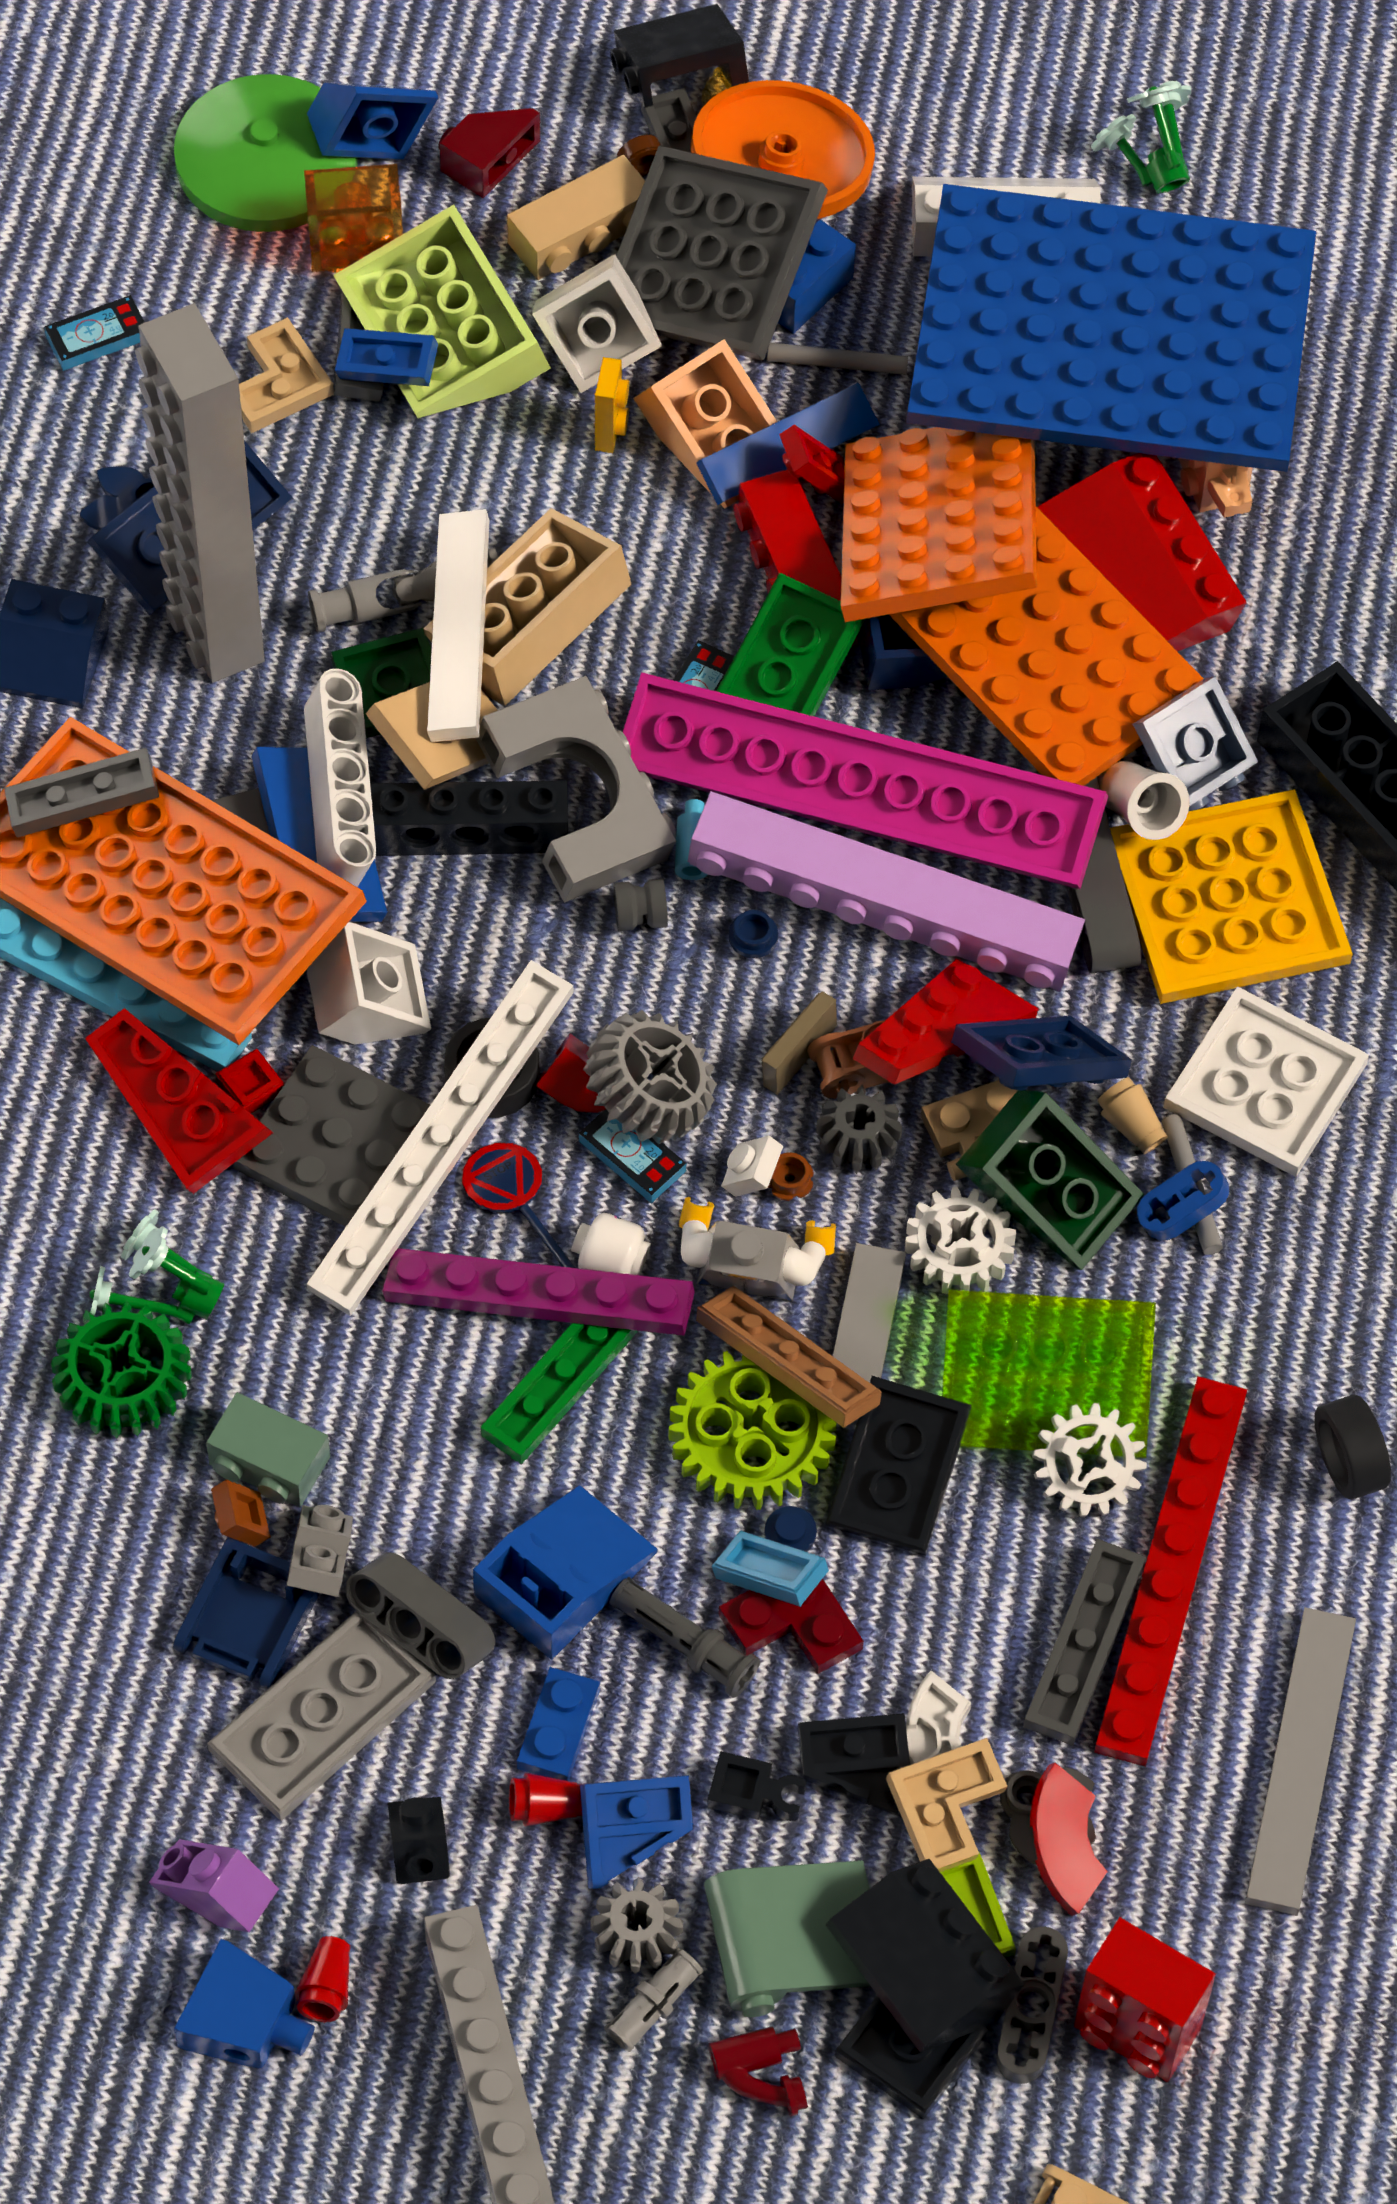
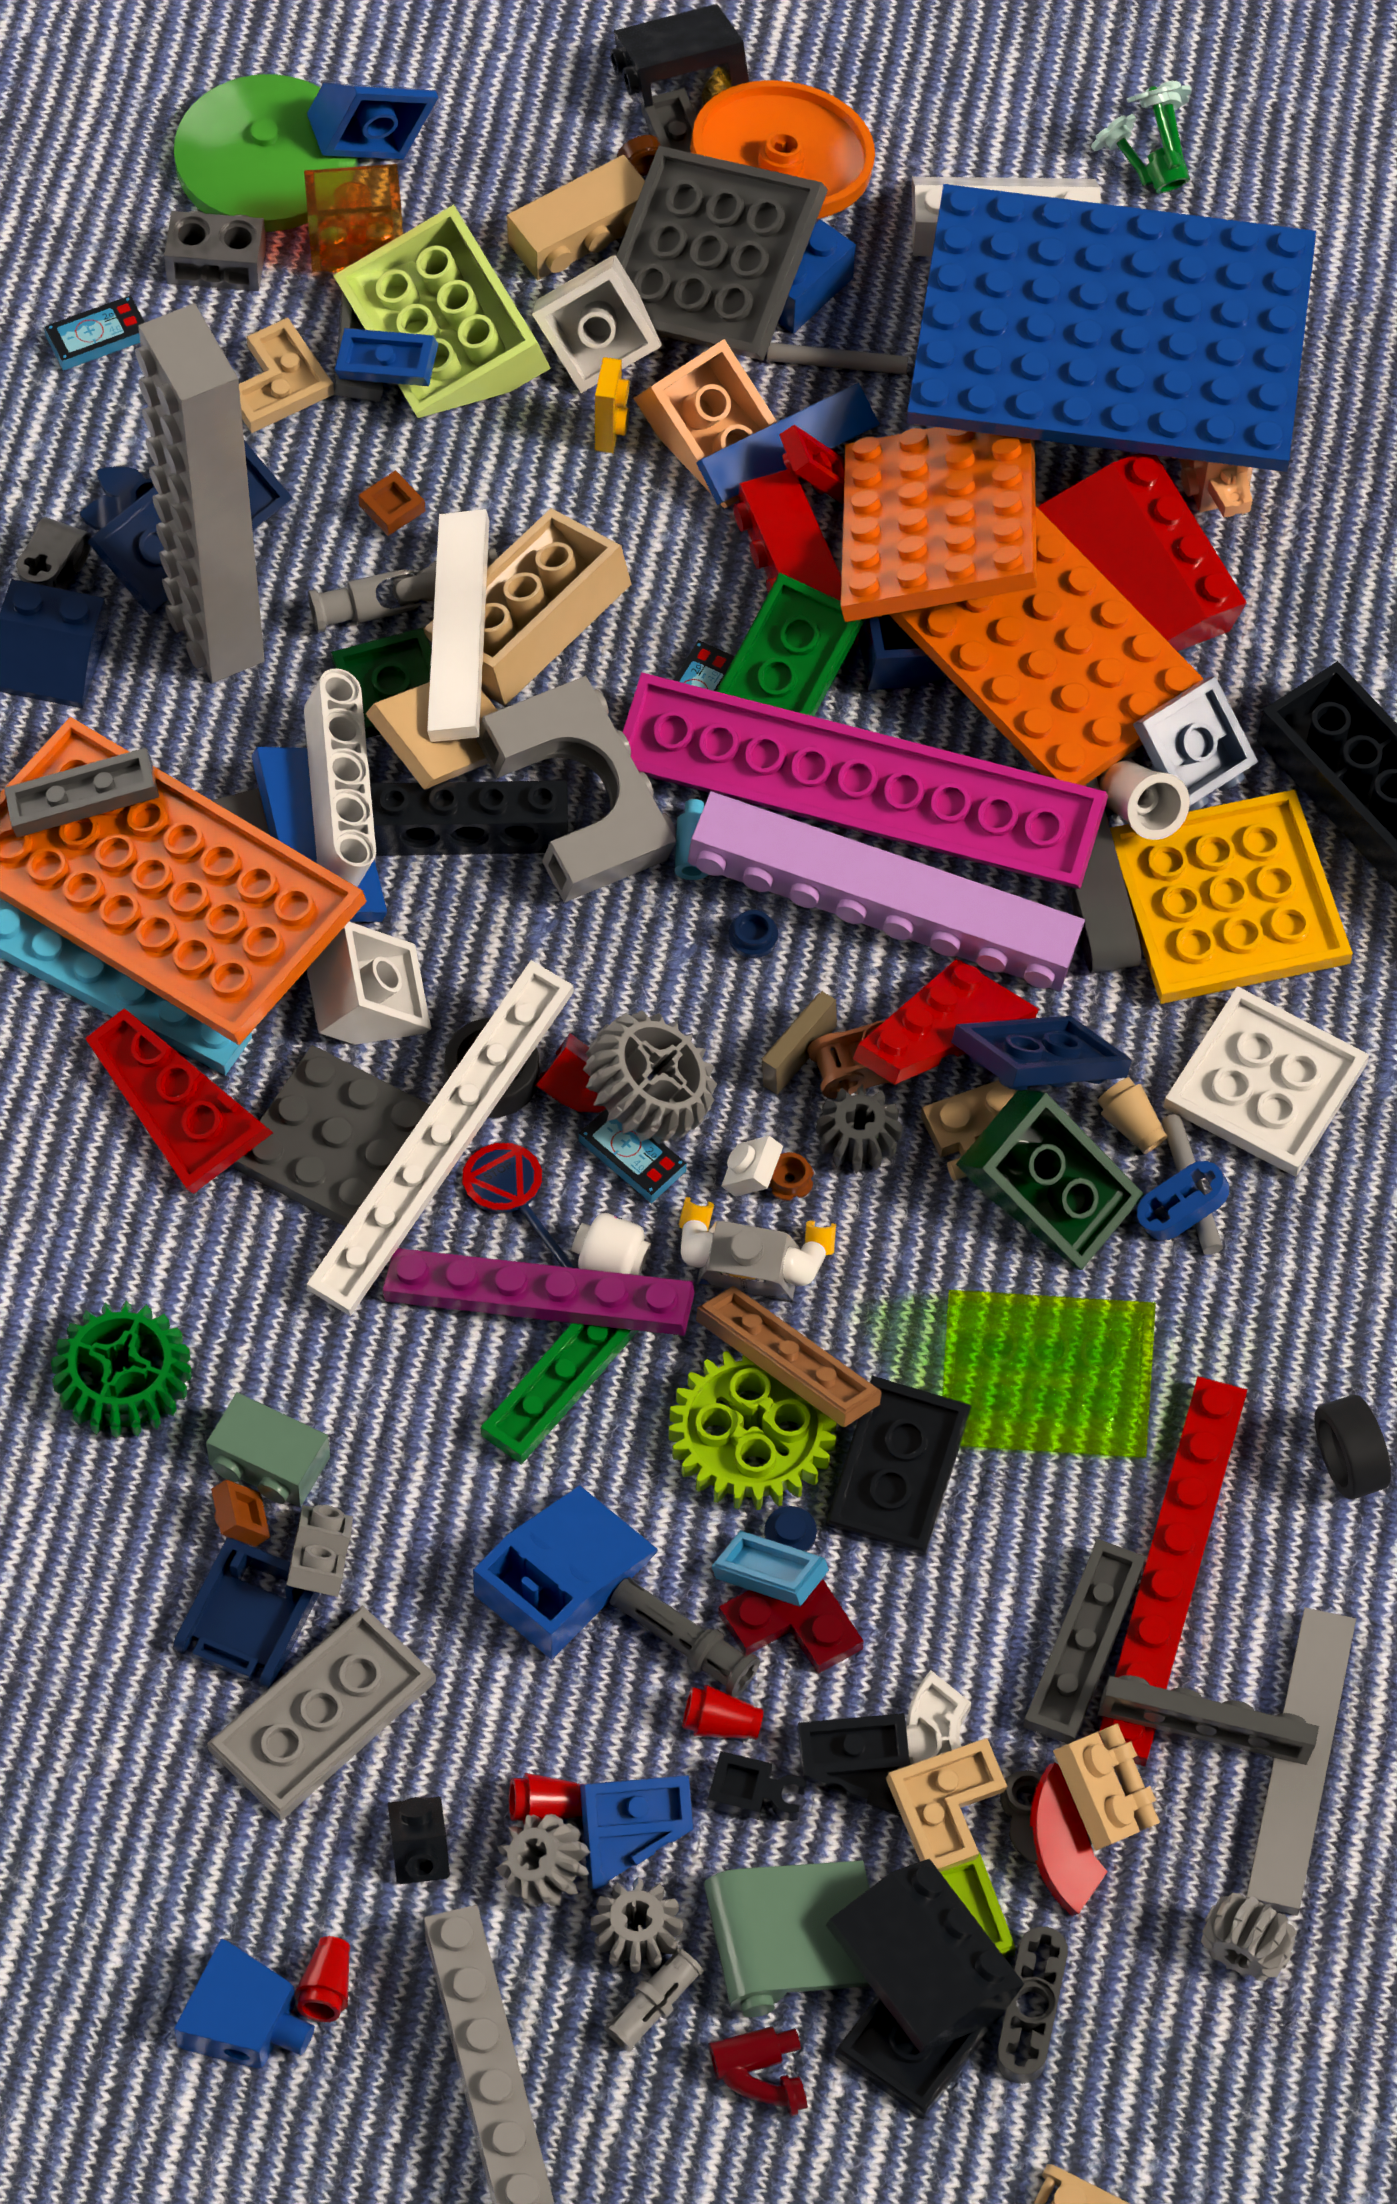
plant [89,1209,224,1324] -> none
medium lavender slope [149,1839,279,1932] -> none
red tile [215,1048,285,1113] -> none
dark grey beam [345,1552,495,1679] -> none
dark red slope [438,108,540,199] -> none
blue plate [517,1667,600,1781] -> none
dark grey wheel [613,878,668,932] -> none
light grey tile [833,1243,906,1383] -> none
white gear [905,1187,1016,1296] -> none
white gear [1032,1403,1147,1518] -> none
red brick [1074,1917,1216,2082] -> none
none -> flat silver piece [16,517,92,590]
none -> flat silver brick [164,211,266,291]
none -> dark orange plate [358,470,426,536]
none -> light grey gear [495,1814,590,1907]
none -> red cone [682,1685,764,1740]
none -> tan plate [1053,1723,1160,1851]
none -> dark grey plate [1098,1675,1319,1765]
none -> light grey gear [1201,1893,1297,1981]

